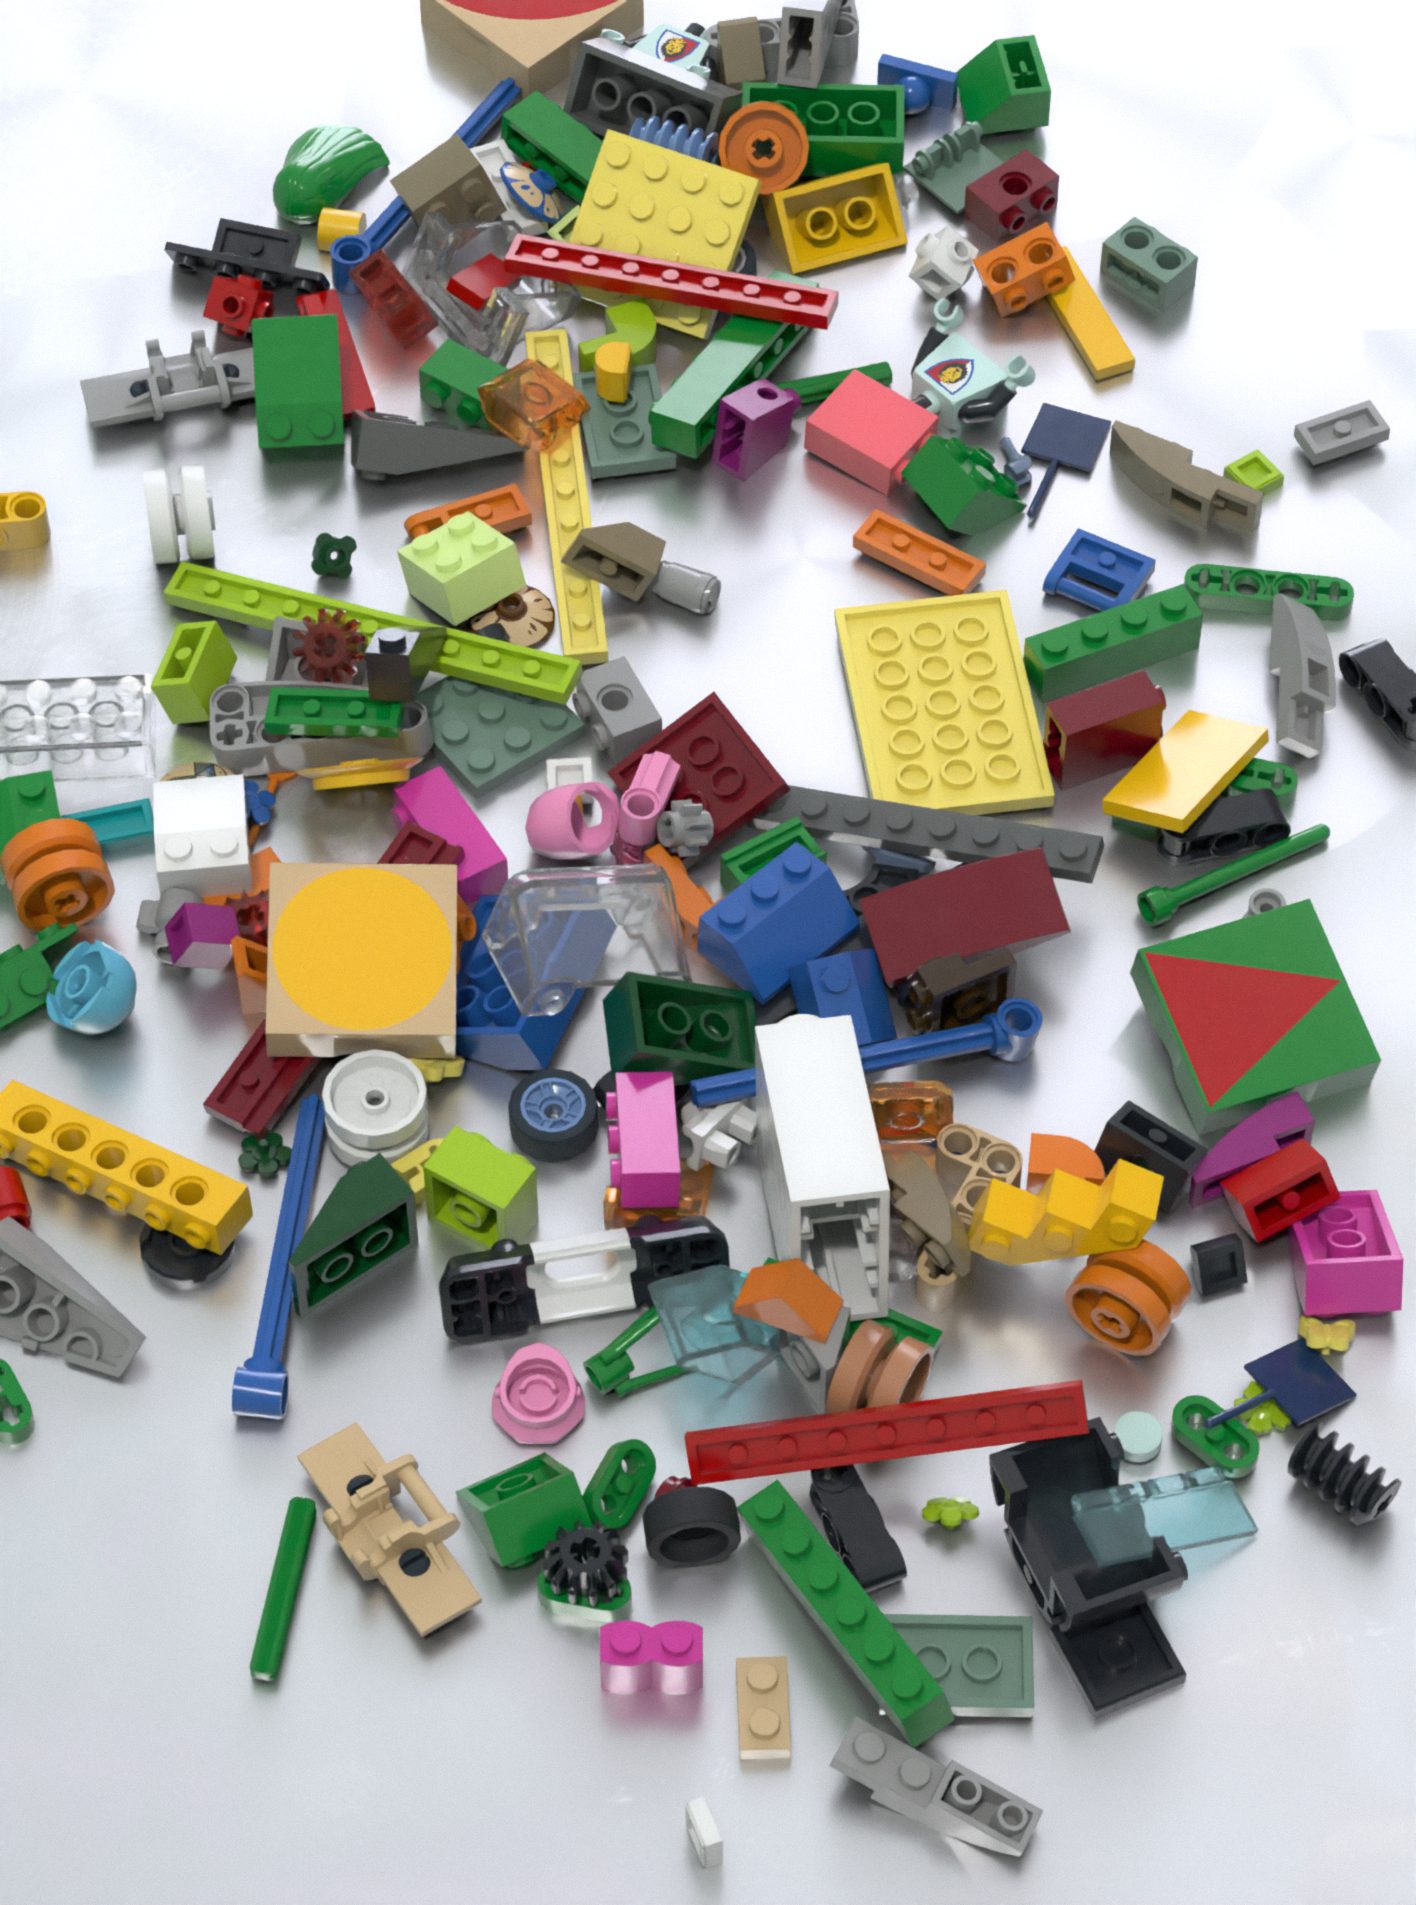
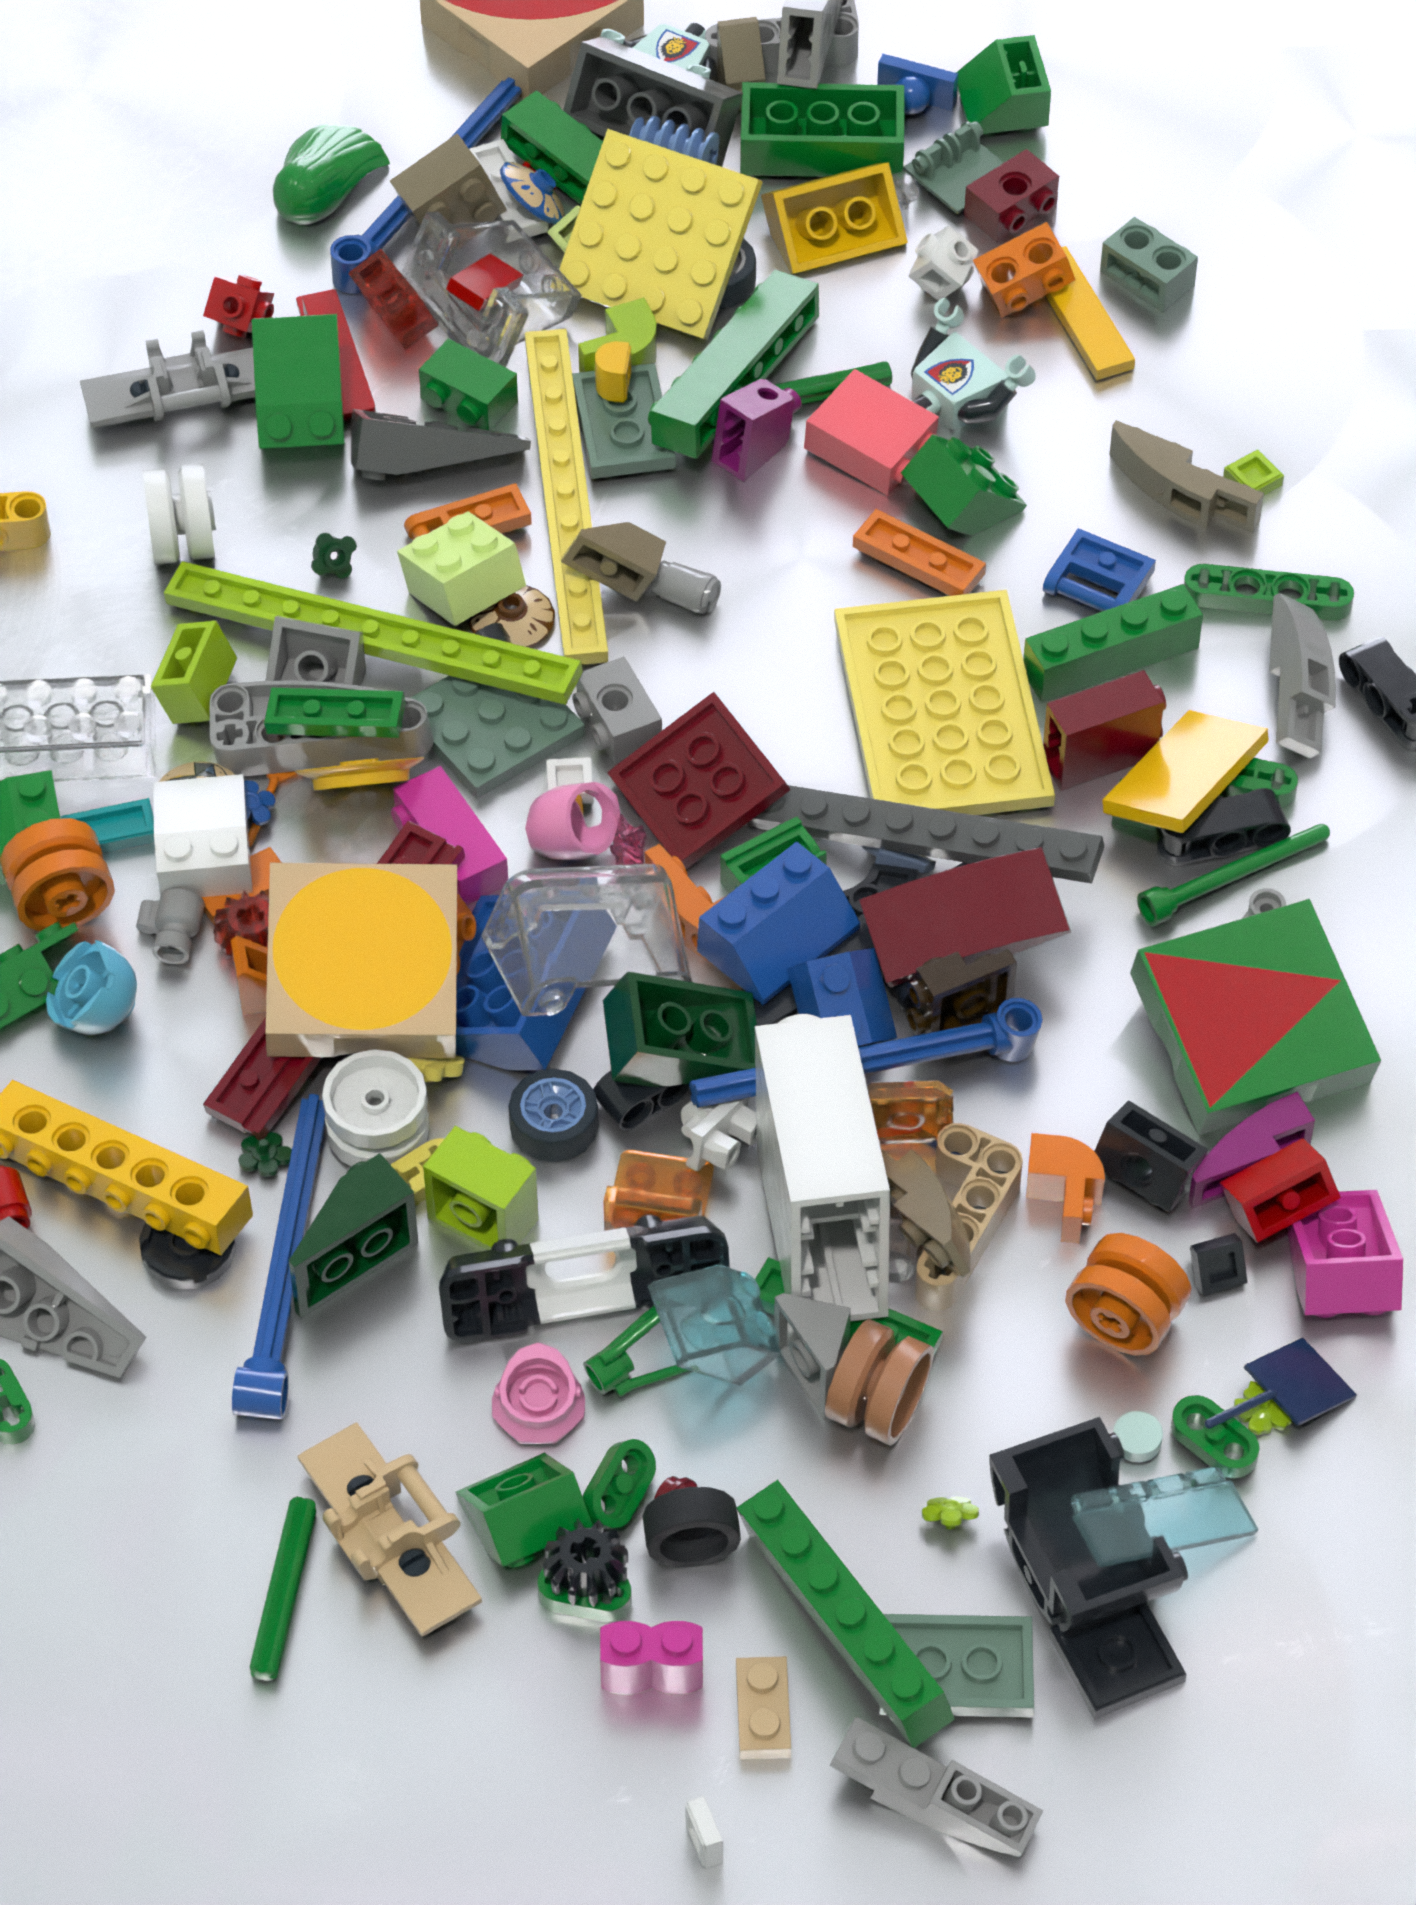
black bracket [164,218,331,295] -> none
magenta panel [164,902,240,970] -> none
clear red gear [292,608,368,683] -> none
yellow brick [317,207,367,251] -> none
black slope [365,625,447,702] -> none
clear orange slope [477,359,591,451] -> none
red plate [504,233,839,330] -> none
brick [606,1072,680,1208] -> none
bright pink piece [618,751,681,846] -> none
light grey gear [657,799,714,857] -> none
red plate [684,1380,1089,1485] -> none
orange wheel [718,101,809,195] -> none
orange slope [733,1258,844,1344] -> none
black piece [809,1464,907,1593] -> none
yellow brick [968,1159,1164,1266] -> none
sand blue hand [1000,437,1032,486] -> none
dark blue piece [1021,402,1112,518] -> none
black piece [1288,1422,1402,1526] -> none
light grey plate [1294,400,1391,466] -> none
light yellow piece [1297,1315,1356,1355] -> none

